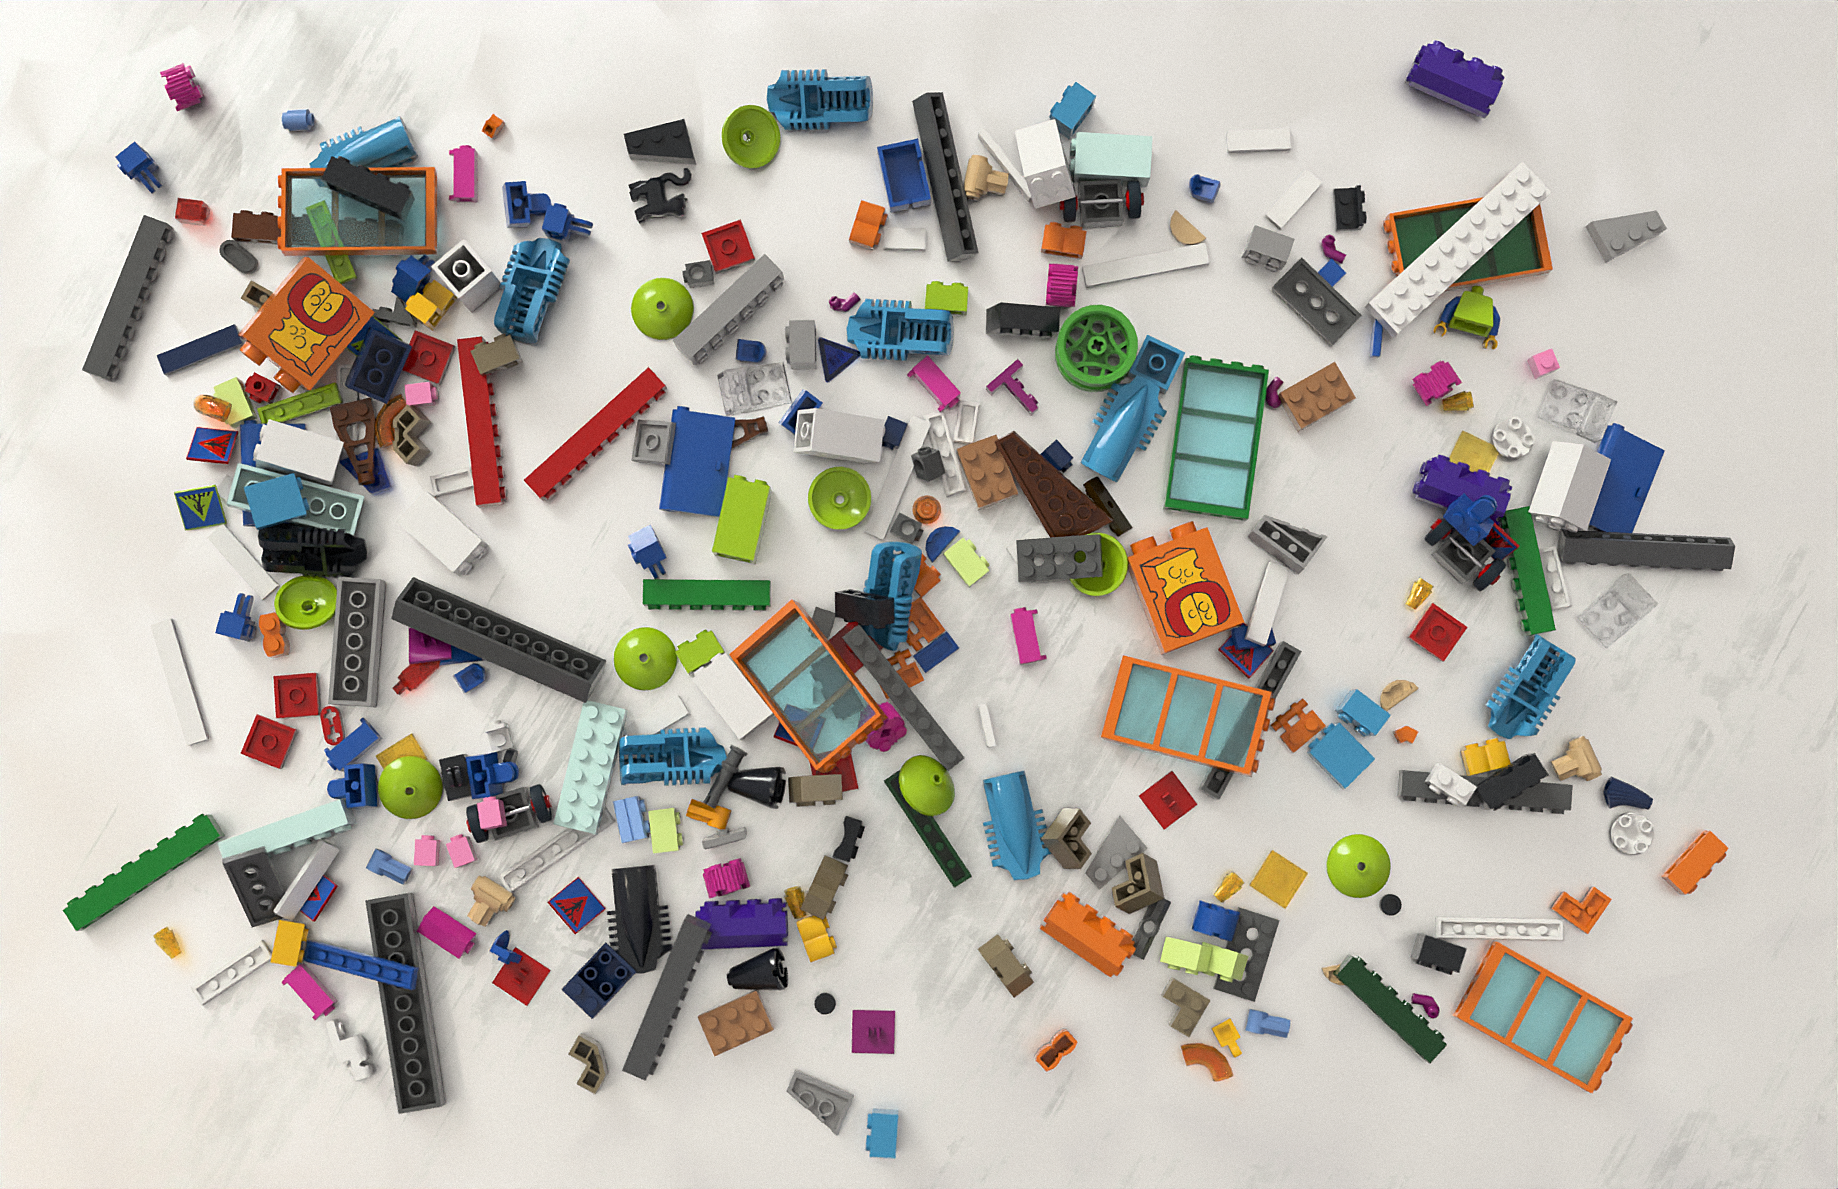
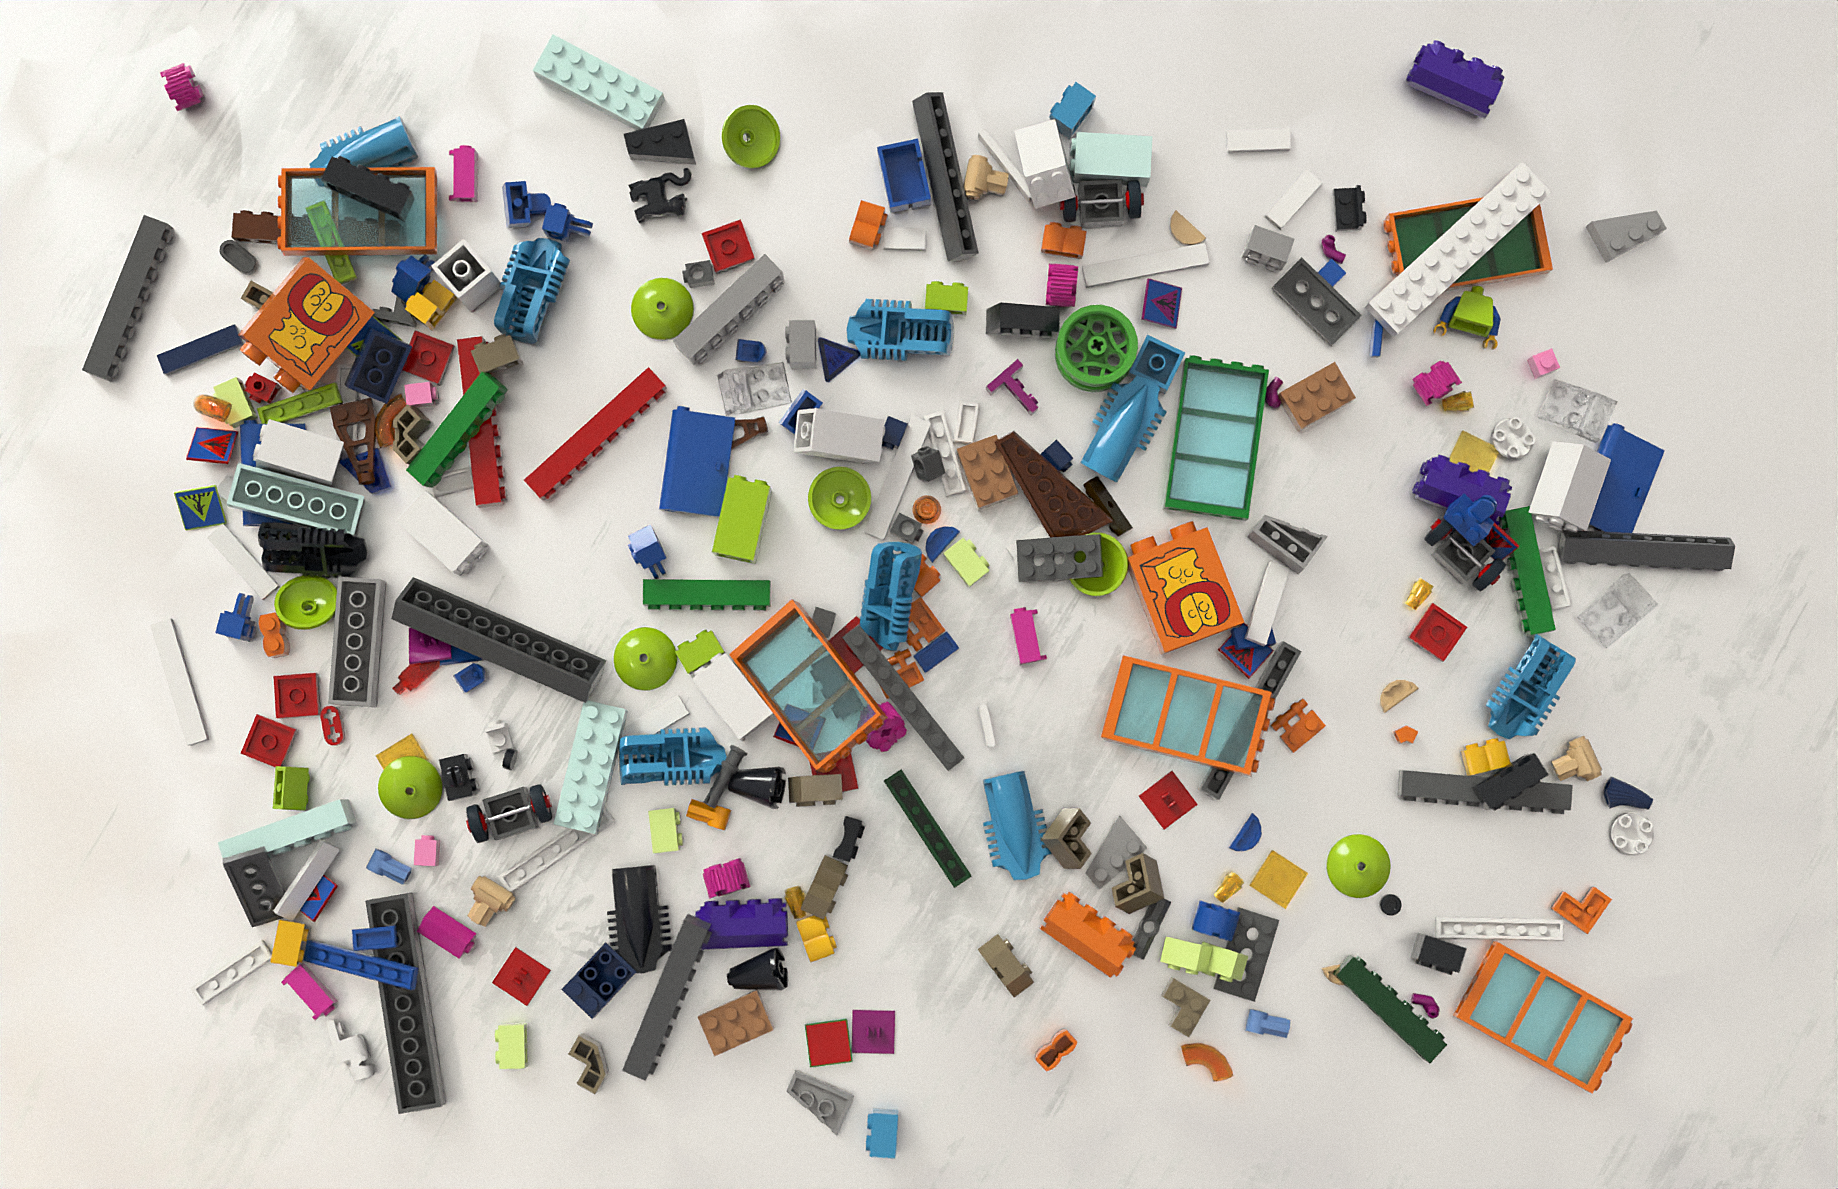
green brick [62,814,225,931] -> none
blue brick [115,141,162,194] -> none
clear yellow cone [153,926,182,959] -> none
clear red brick [175,198,210,226] -> none
dark azure brick [244,473,310,530] -> none
medium blue brick [282,109,315,131] -> none
blue brick [324,717,383,771] -> none
blue brick [327,763,377,809] -> none
bright pink brick [446,834,478,868] -> none
blue brick [466,752,519,799] -> none
bright pink brick [477,797,507,830] -> none
orange piece [482,114,505,138] -> none
blue plate [490,930,522,965] -> none
piece [547,877,606,934] -> none
light blue brick [613,796,651,843] -> none
light grey plate [631,420,676,465] -> none
light grey plate [702,827,747,850] -> none
dark azure connector [766,69,873,130] -> none
black tile [814,993,836,1015] -> none
magenta arm [829,292,861,312] -> none
black brick [835,589,894,629] -> none
lime dish [899,755,955,816] -> none
dark pink brick [907,355,961,412] -> none
blue plate [1189,174,1221,203] -> none
yellow plate [1211,1018,1242,1058] -> none
dark azure brick [1306,722,1375,789] -> none
dark azure brick [1335,689,1391,737] -> none
white brick [1425,763,1477,806] -> none
orange brick [1661,830,1729,895] -> none
none -> lime brick [272,766,310,811]
none -> blue tile [352,926,398,951]
none -> green brick [406,372,508,488]
none -> yellowish green brick [495,1023,528,1069]
none -> light aqua brick [533,34,665,130]
none -> red tile [805,1019,853,1067]
none -> piece [1141,278,1182,329]
none -> blue tile [1229,813,1262,851]

